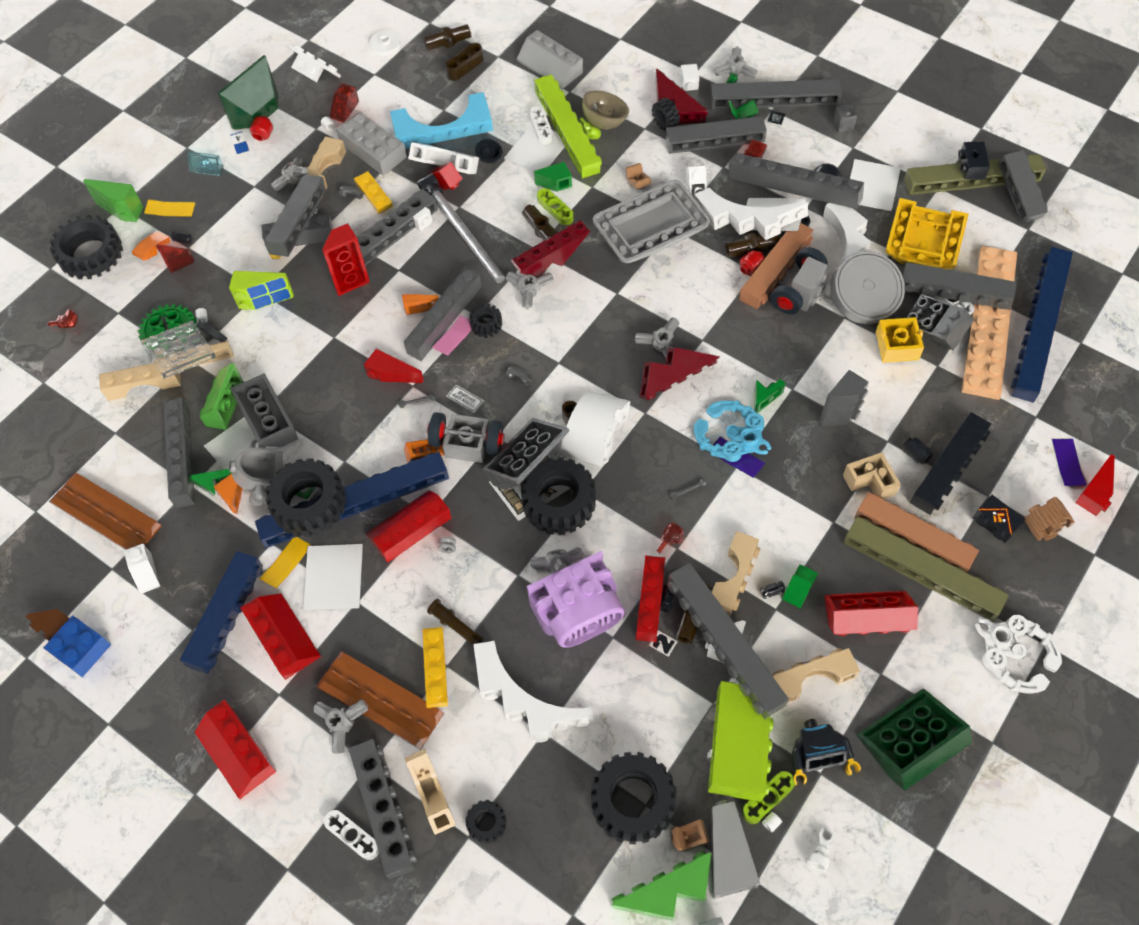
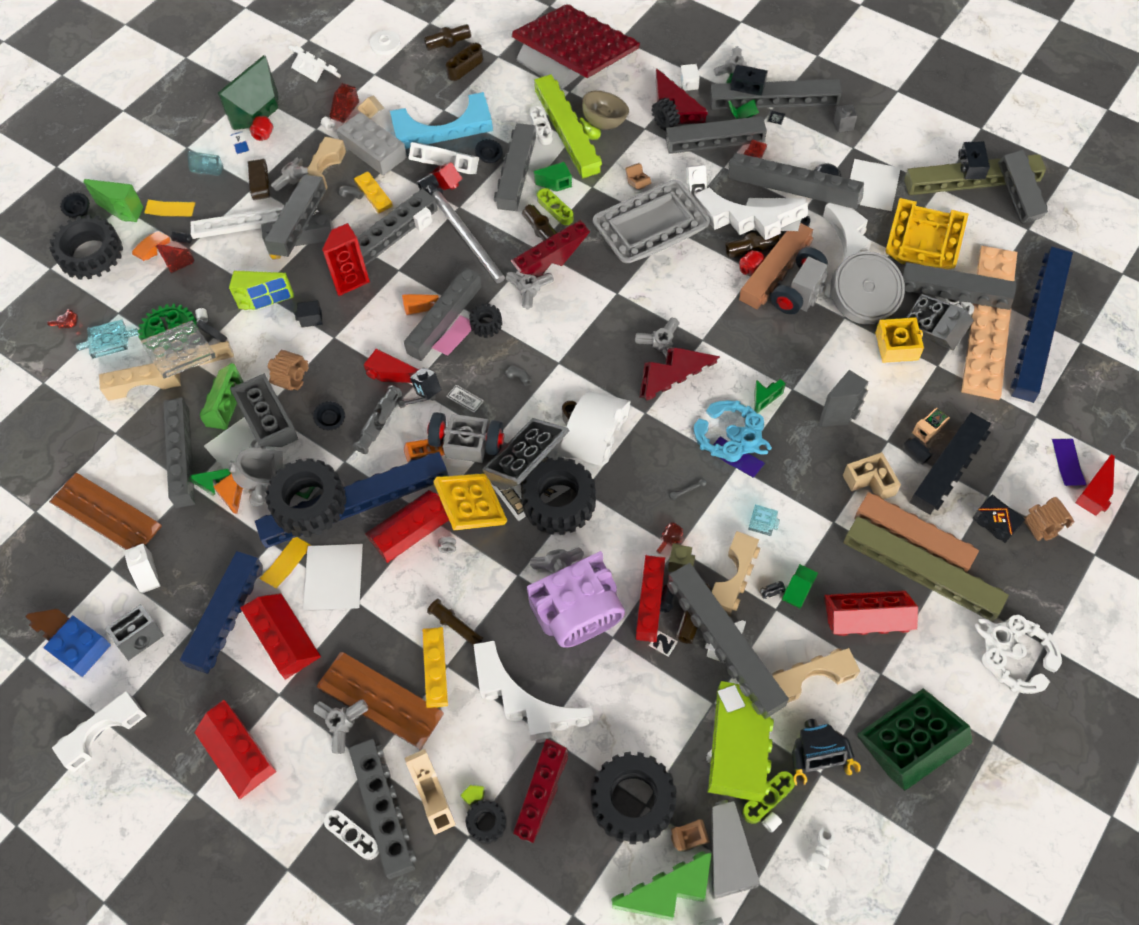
none -> white arch [52,691,147,772]
none -> black hat [60,192,90,218]
none -> clear light blue plate [76,320,139,359]
none -> dark grey brick [105,604,164,661]
none -> white plate [191,207,284,239]
none -> dark brown beam [248,159,270,200]
none -> medium nougat brick [267,349,309,391]
none -> black brick [294,300,323,328]
none -> black hat [313,401,345,431]
none -> dark grey piece [353,385,402,454]
none -> tan panel [357,96,384,119]
none -> black brick [410,367,442,400]
none -> yellow plate [433,474,507,530]
none -> lime piece [460,785,485,808]
none -> dark grey brick [494,123,536,211]
none -> dark red plate [512,4,640,79]
none -> dark red slope [513,738,568,843]
none -> olive brick [668,544,695,572]
none -> white sticker [717,685,745,712]
none -> black brick [730,64,768,96]
none -> clear light blue brick [748,504,780,536]
none -> light nougat leg [912,408,950,444]

